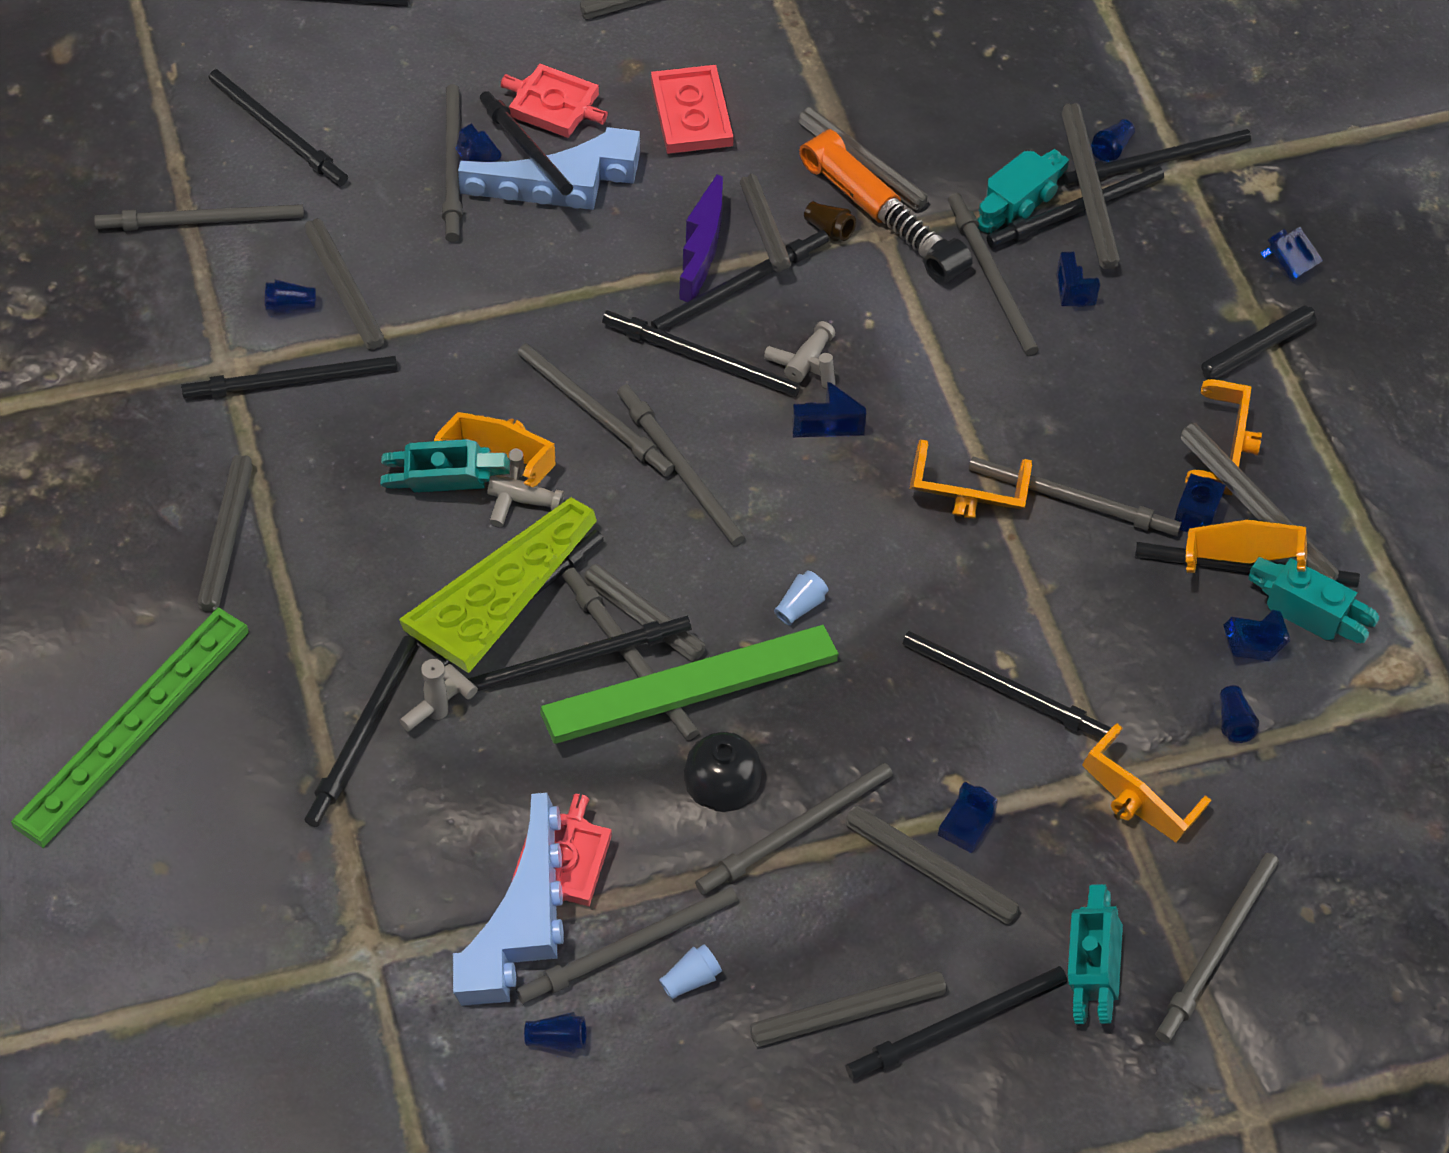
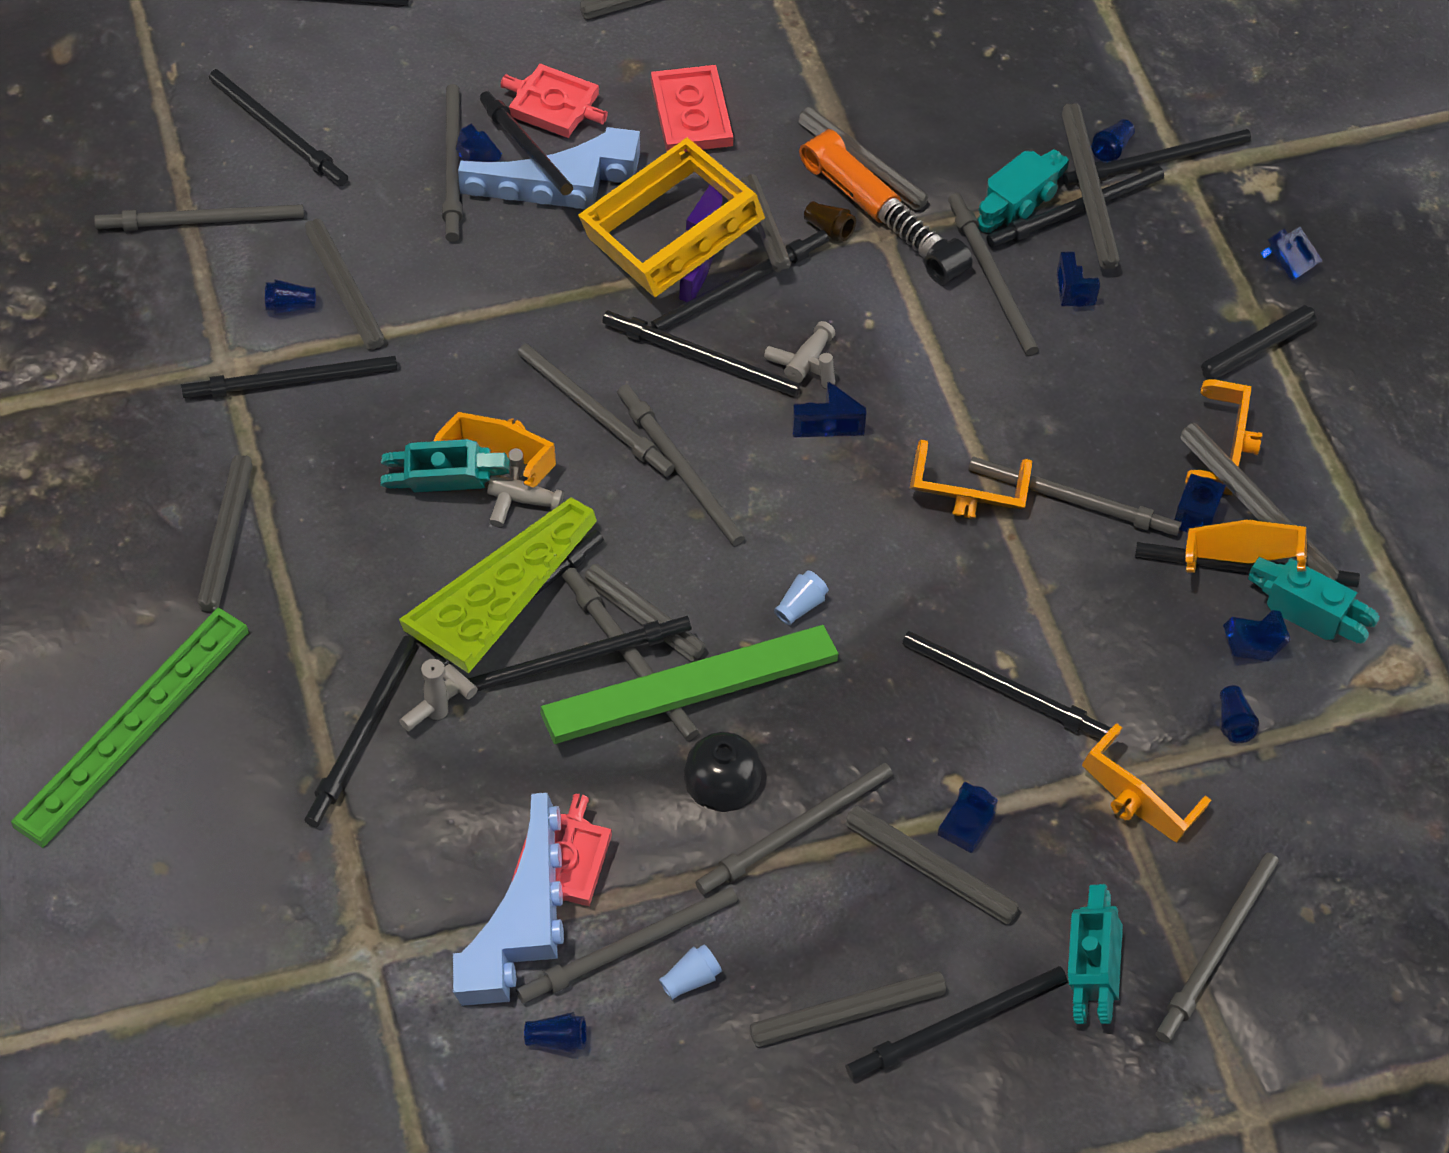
none -> yellow window [578,137,765,297]

